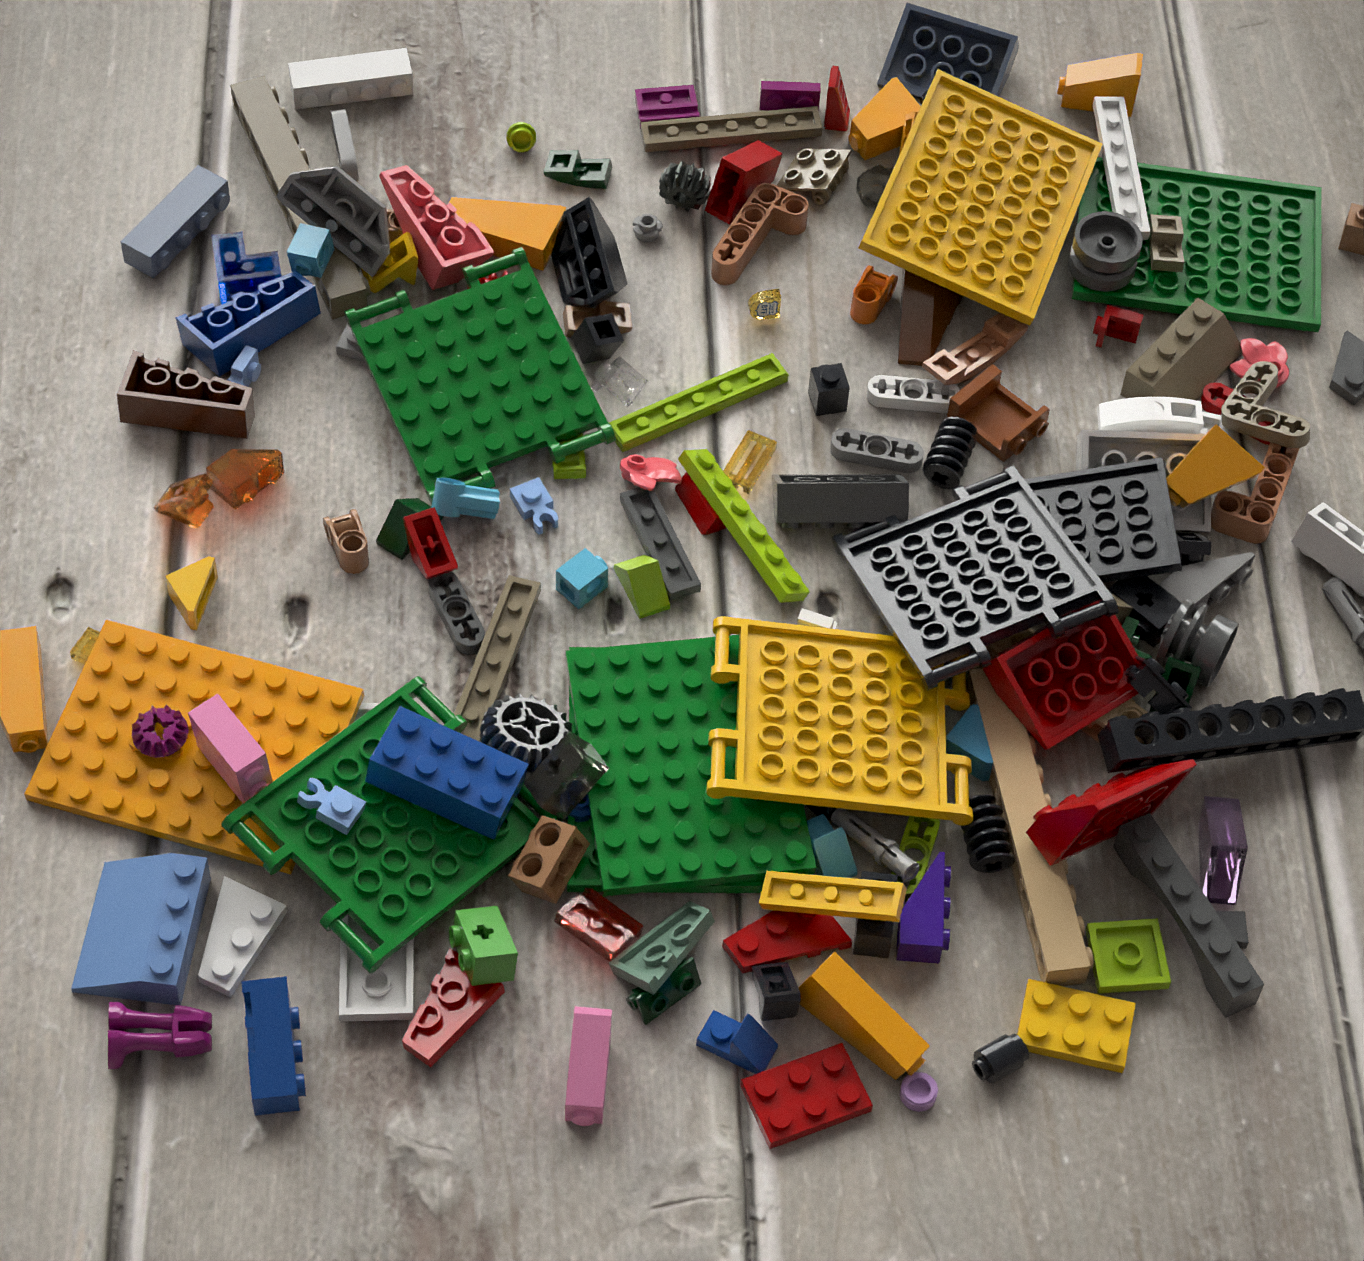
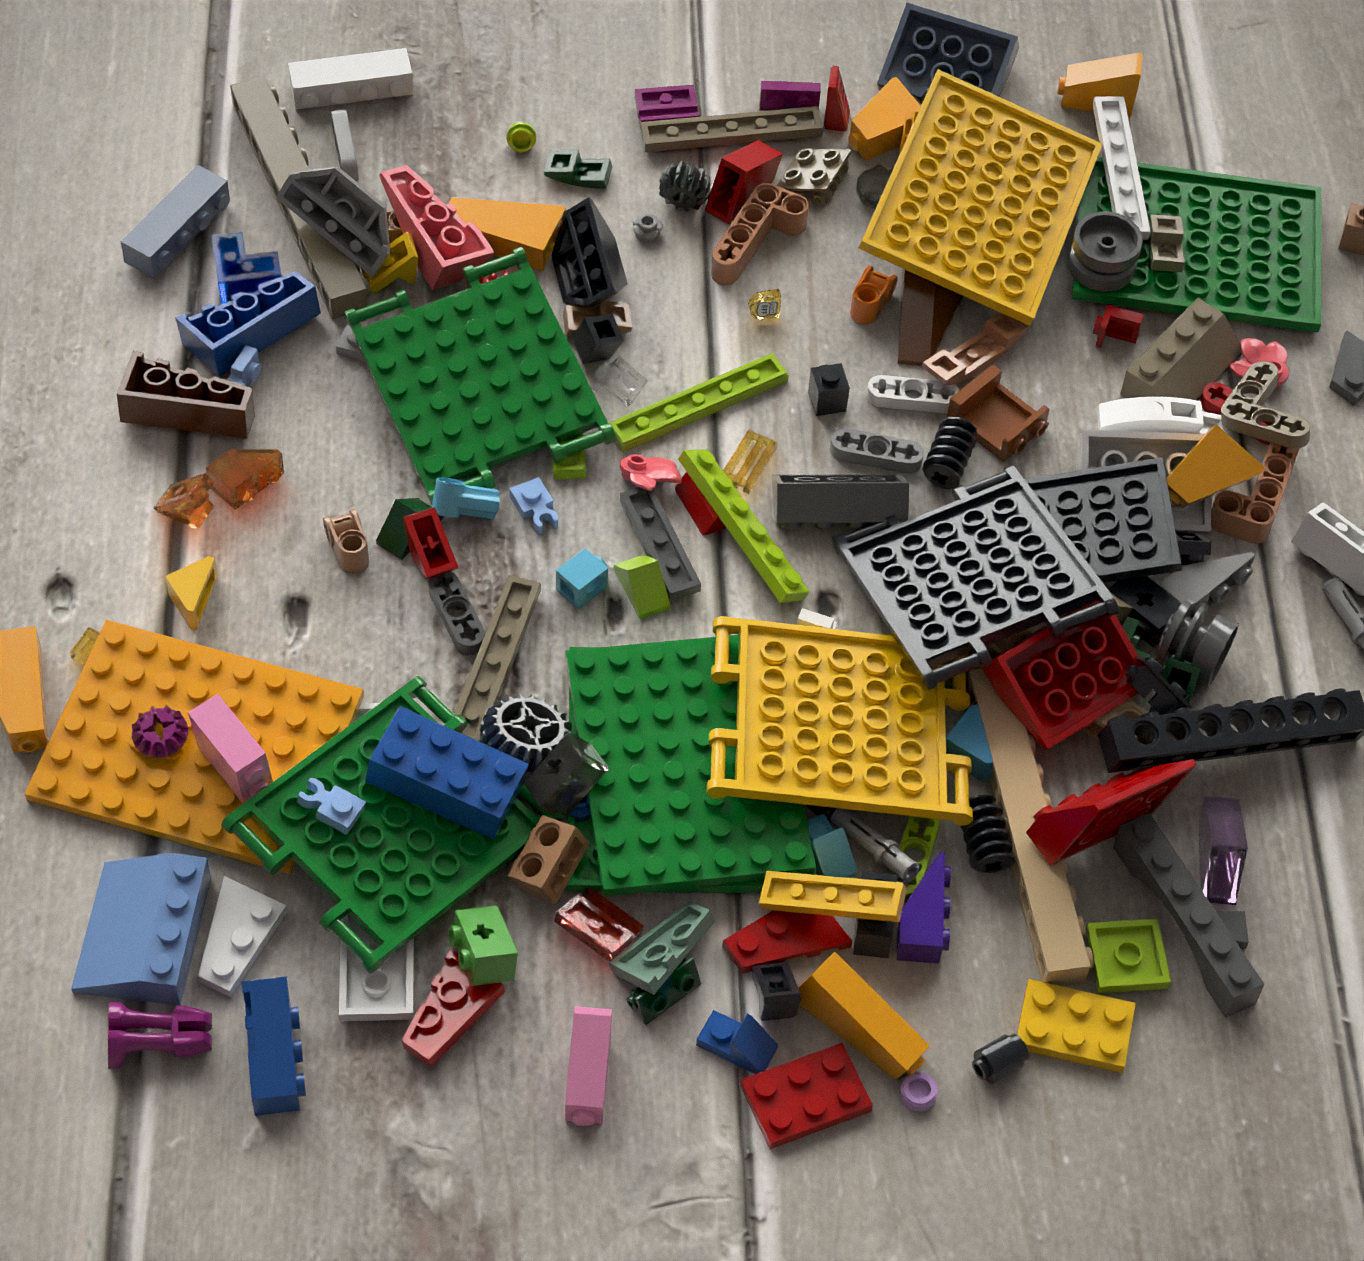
medium azure brick [287,223,334,278] -> none

